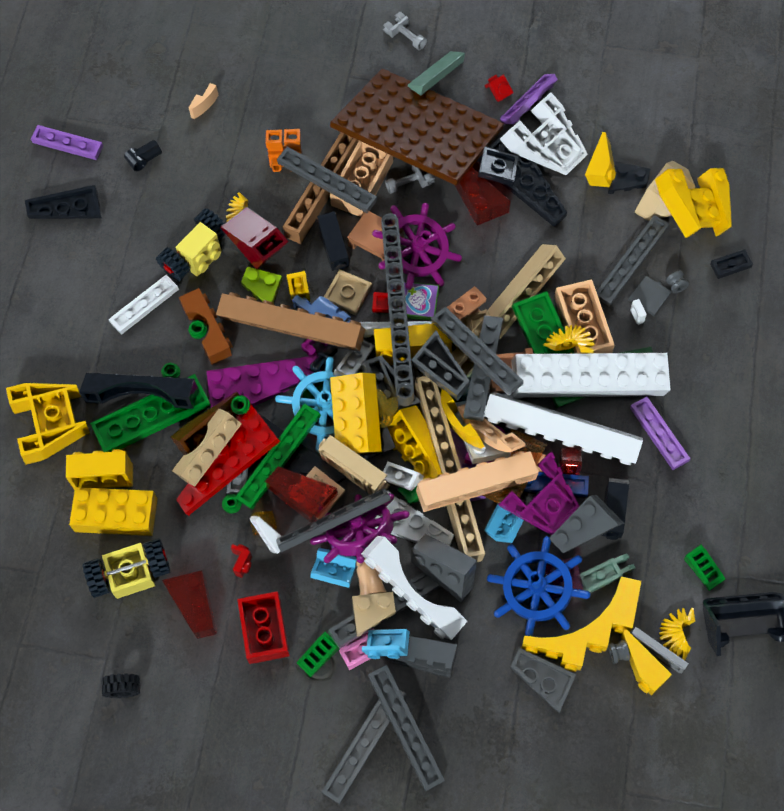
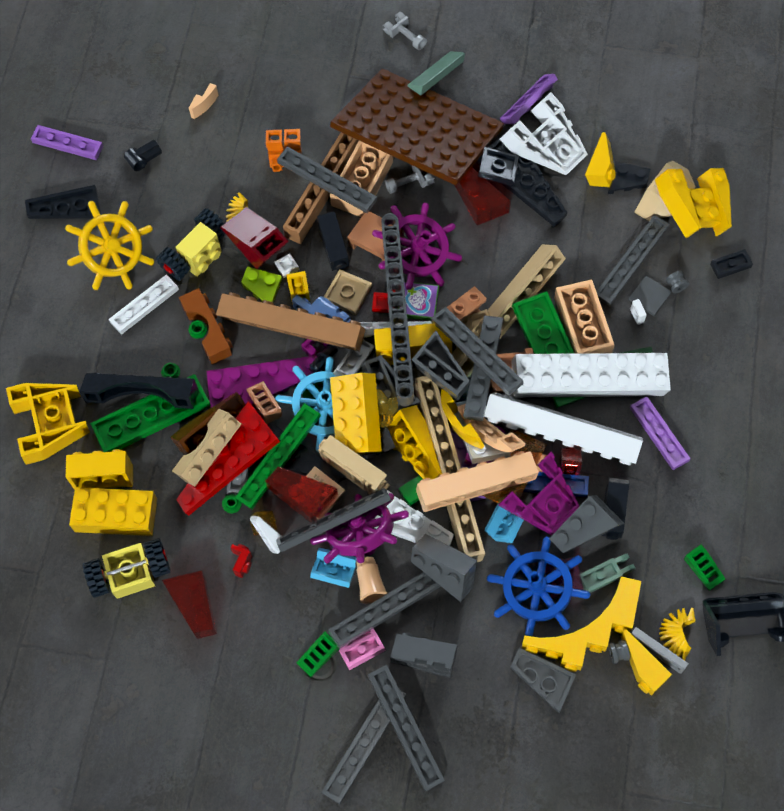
black tyre [102,673,140,698] -> none
green plate [231,395,250,415] -> none
red brick [237,591,290,664] -> none
tan wing [352,592,396,637] -> none
white arch [361,536,467,640] -> none
medium azure bracket [361,629,410,659] -> none
white slope [383,462,424,491] -> none
red bracket [484,74,514,102] -> none
yellow hair [543,325,594,354] -> none
none -> yellow piece [65,201,154,290]
none -> nougat slope [247,381,282,424]
none -> white tile [274,253,299,278]

